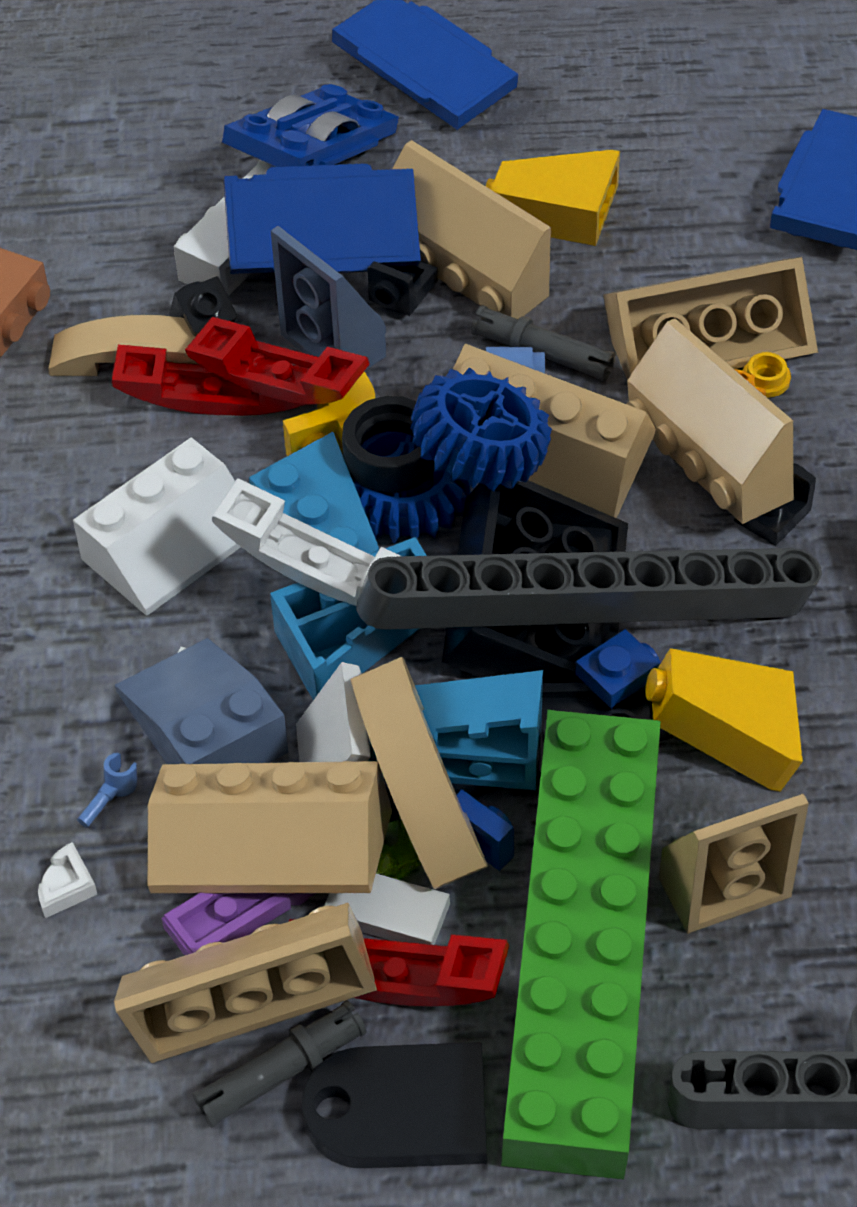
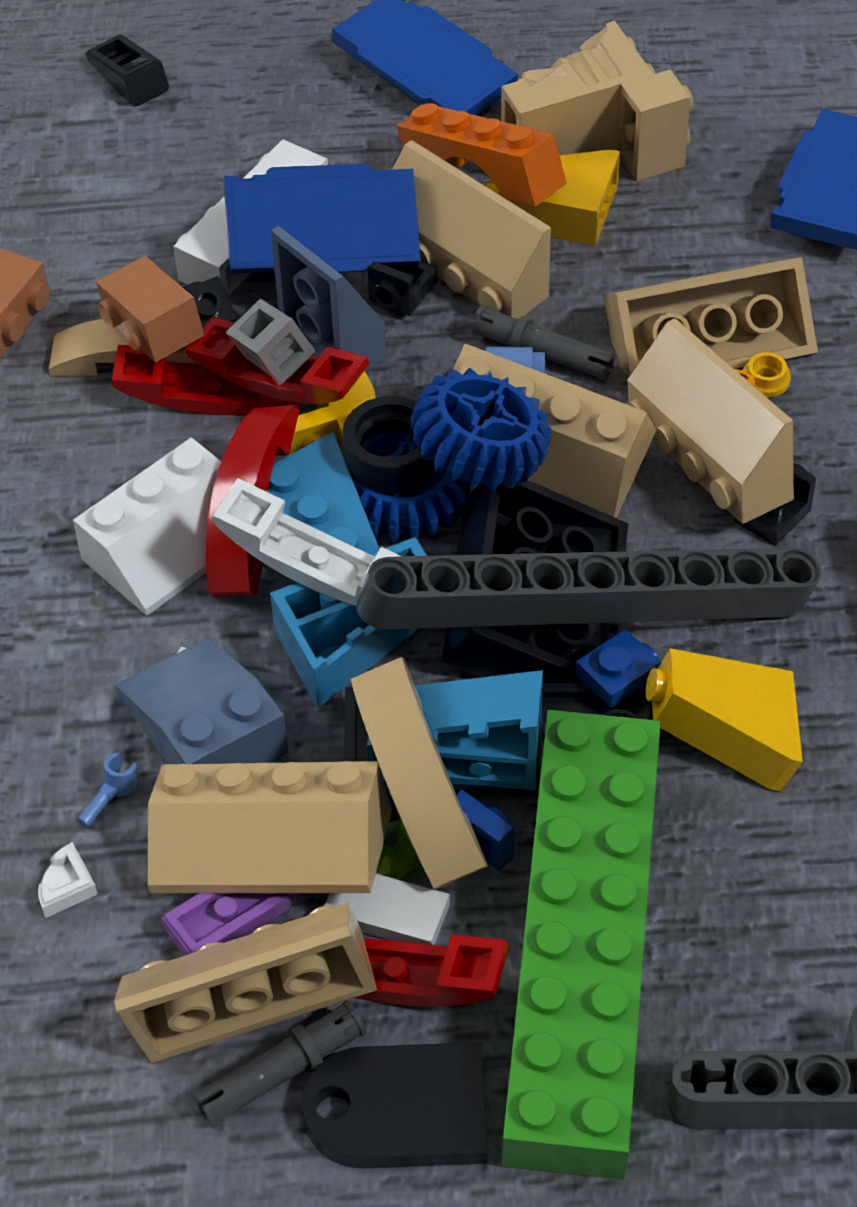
blue piece [222,84,399,167] -> none
white tile [296,662,371,762] -> none
tan slope [659,794,809,934] -> none
none -> black slope [85,34,169,107]
none -> nougat brick [96,256,205,363]
none -> red slope [206,405,300,597]
none -> light grey brick [225,298,315,386]
none -> orange arch [396,103,567,207]
none -> tan brick [501,21,693,182]

